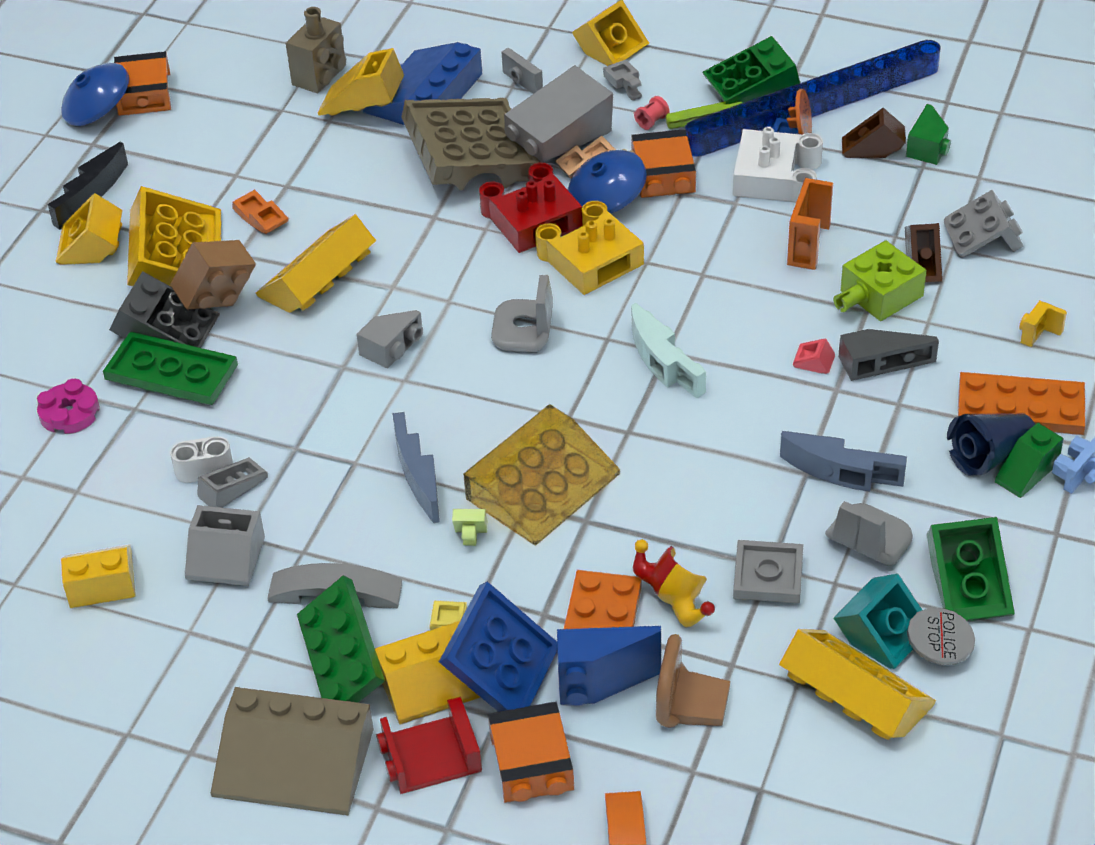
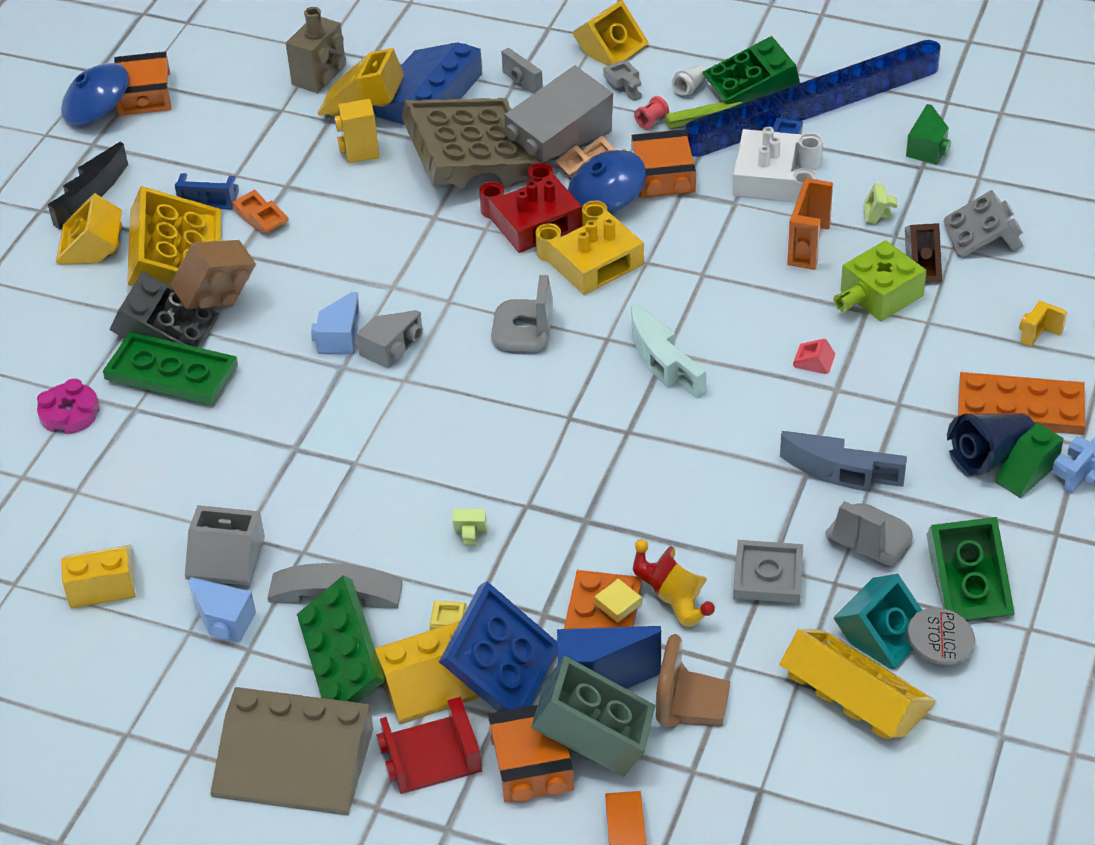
white beam [170,436,233,483] -> none
light grey slope [197,457,268,508] -> none
yellow slope [256,214,376,313] -> none
sand blue slope [392,412,440,523] -> none
clear yellow slope [463,404,620,546] -> none
orange piece [787,89,812,135] -> none
dark grey slope [838,329,939,381] -> none
reddish brown slope [842,108,906,158] -> none
none -> blue hinge [175,173,239,210]
none -> light blue slope [188,577,256,643]
none -> light blue slope [311,292,360,354]
none -> yellow brick [334,99,380,163]
none -> sand green brick [531,655,656,778]
none -> light yellow tile [594,579,642,623]
none -> white cone [672,65,706,95]
none -> yellowish green tile [863,183,898,224]

